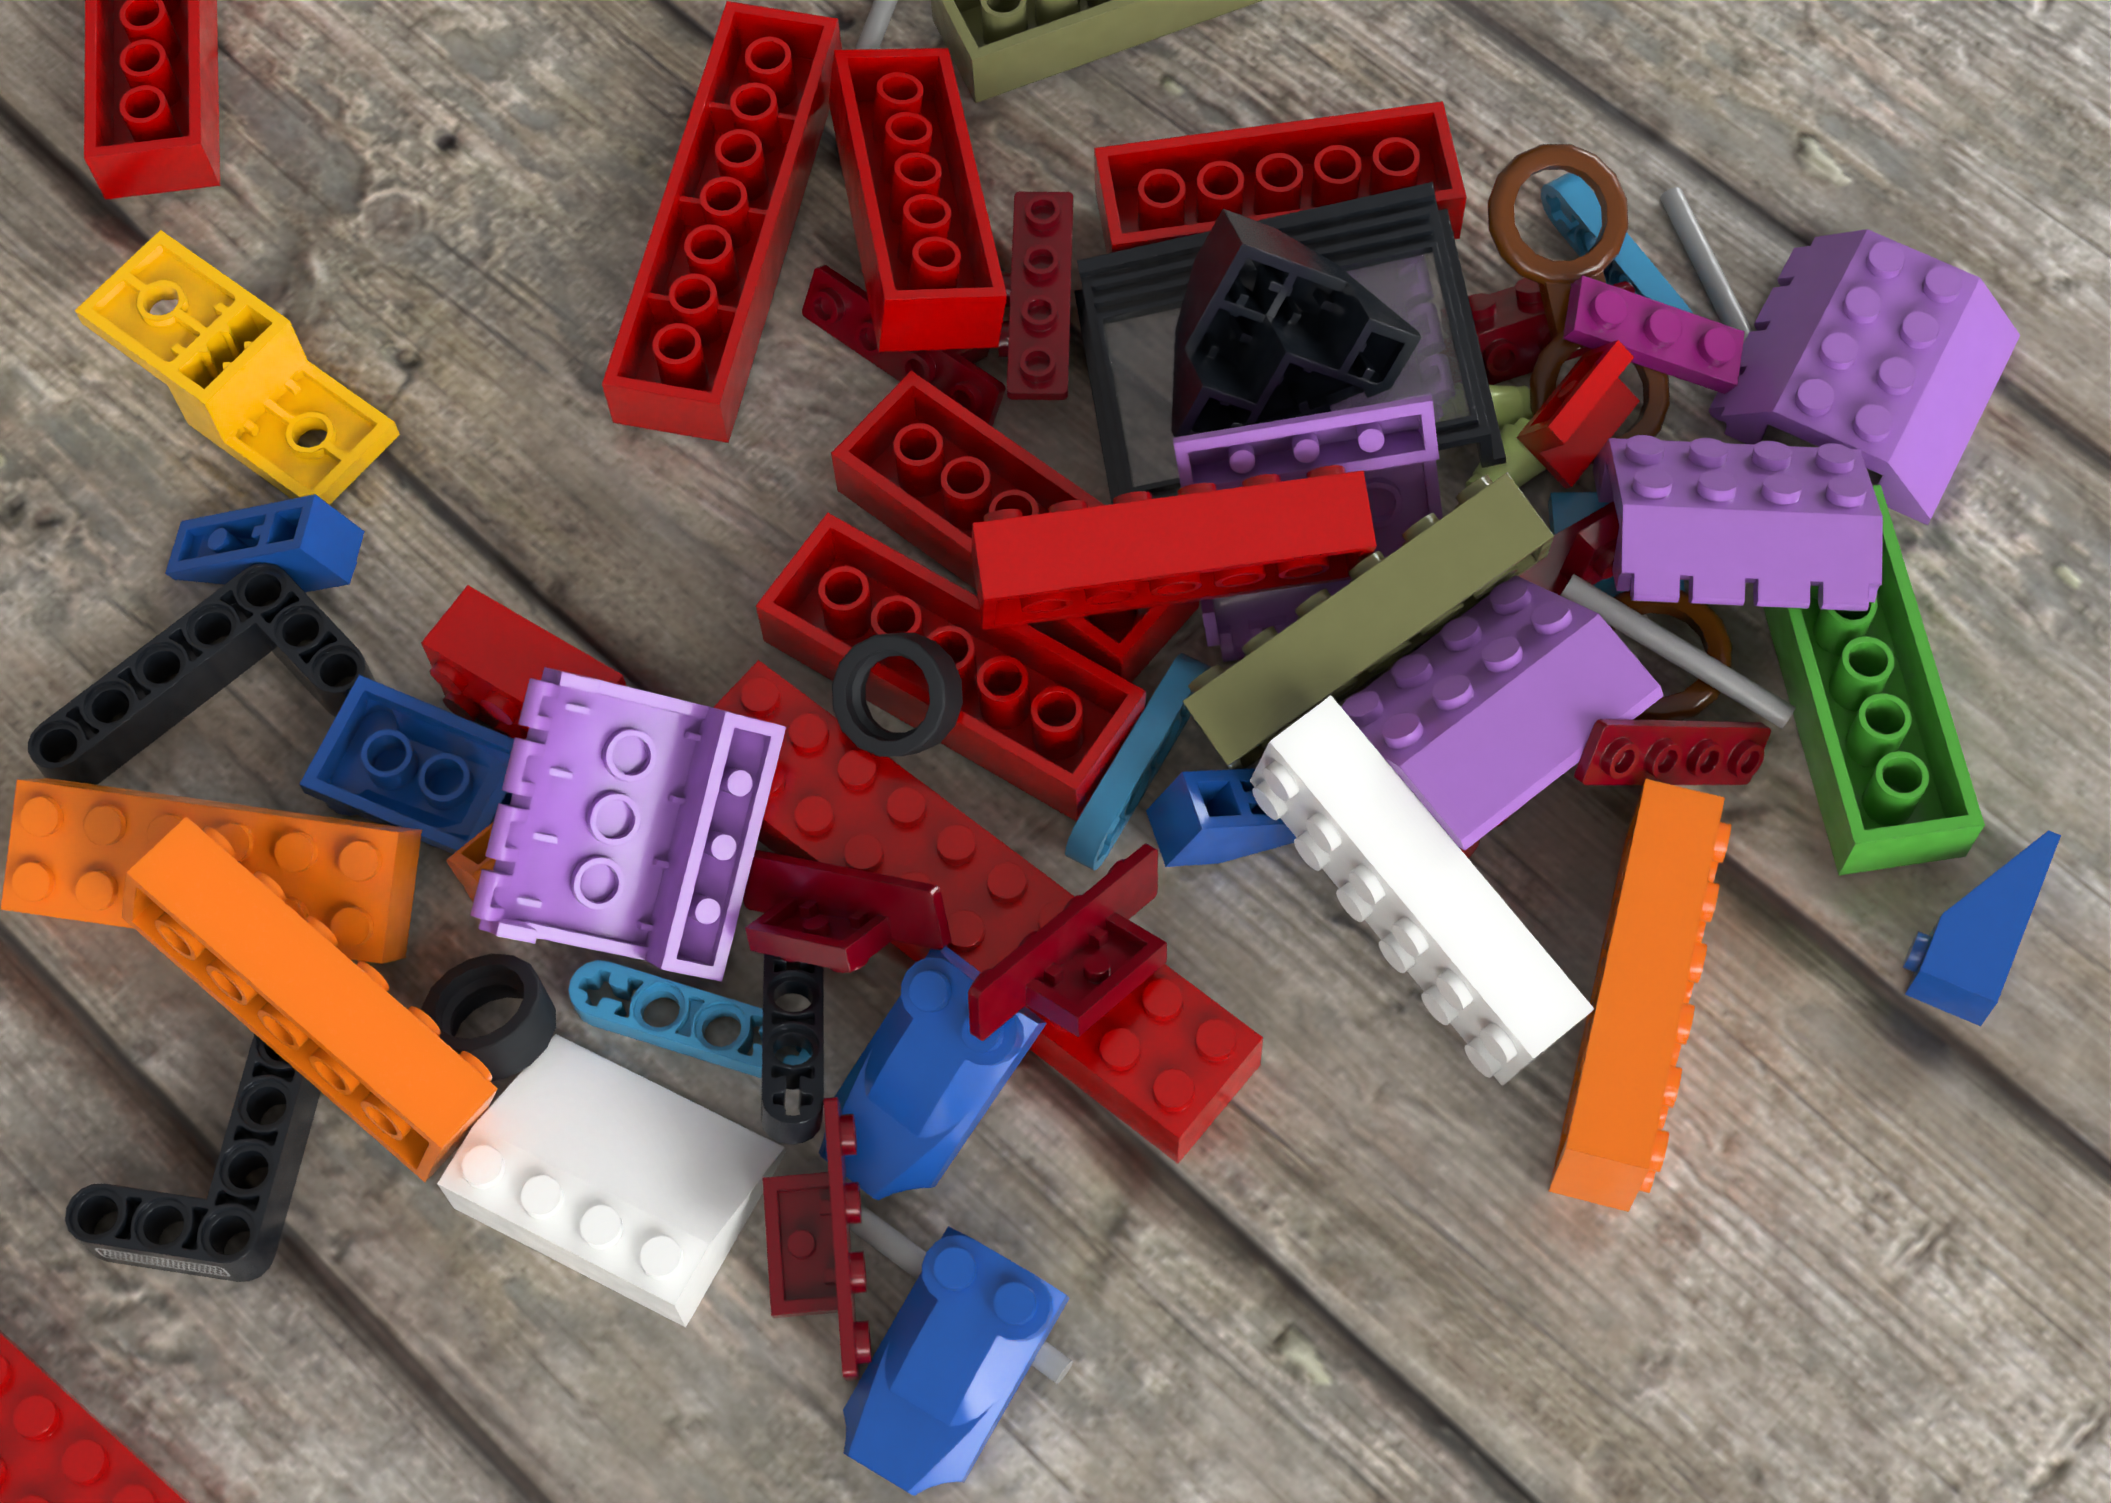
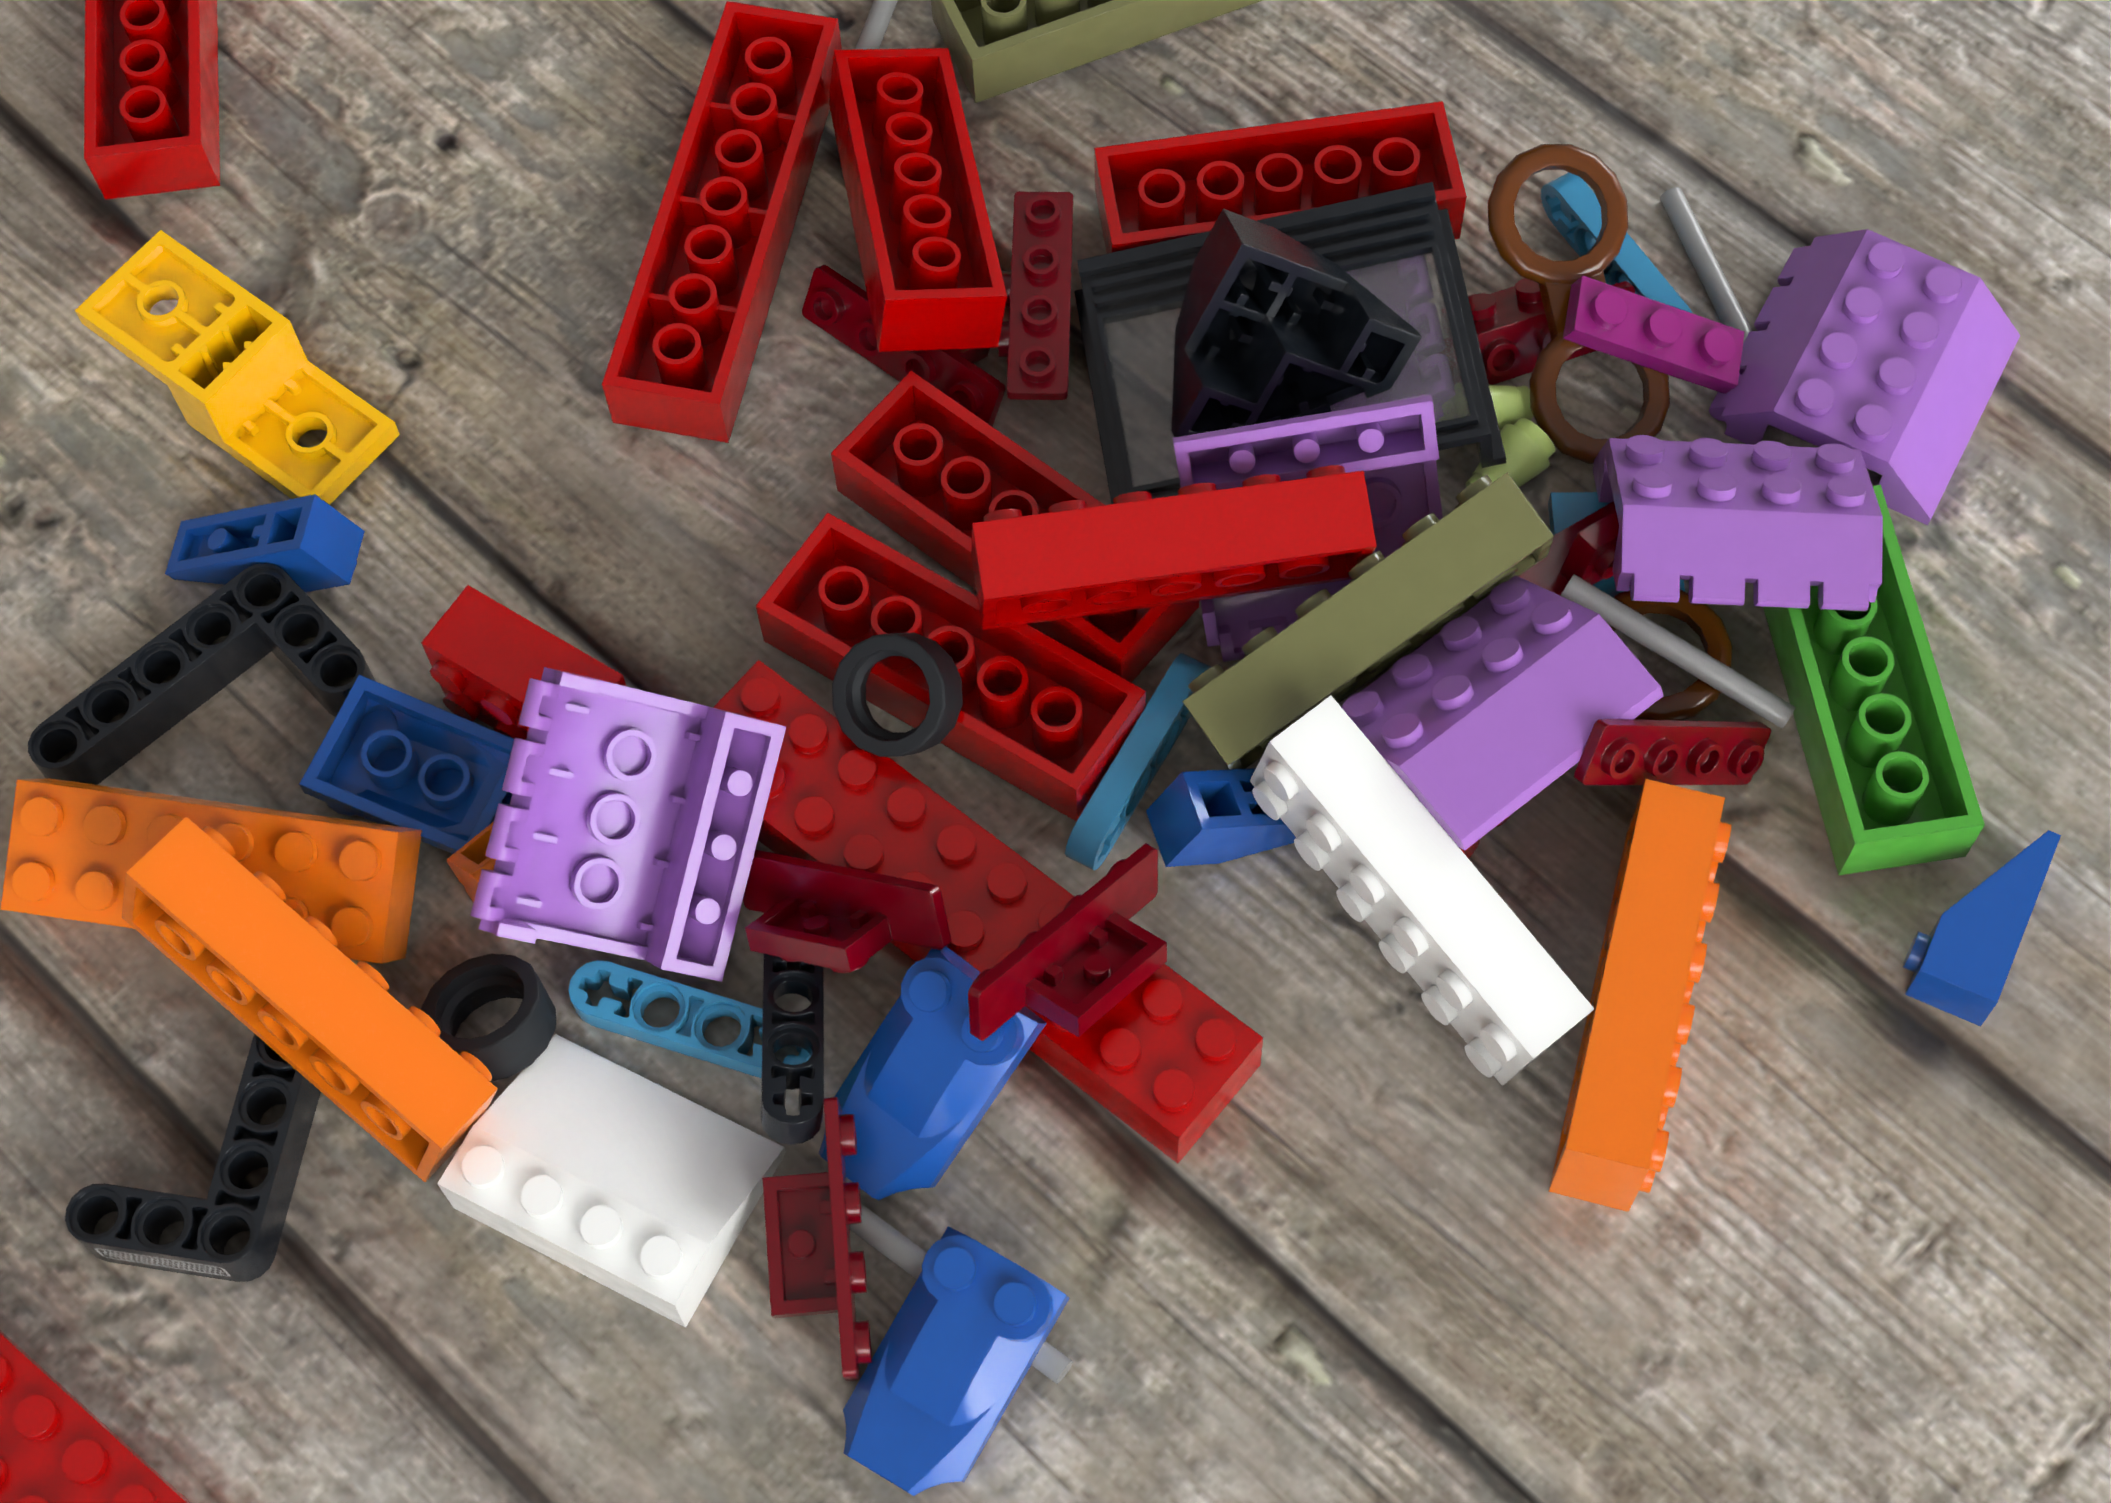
red panel [1516,340,1640,489] -> none

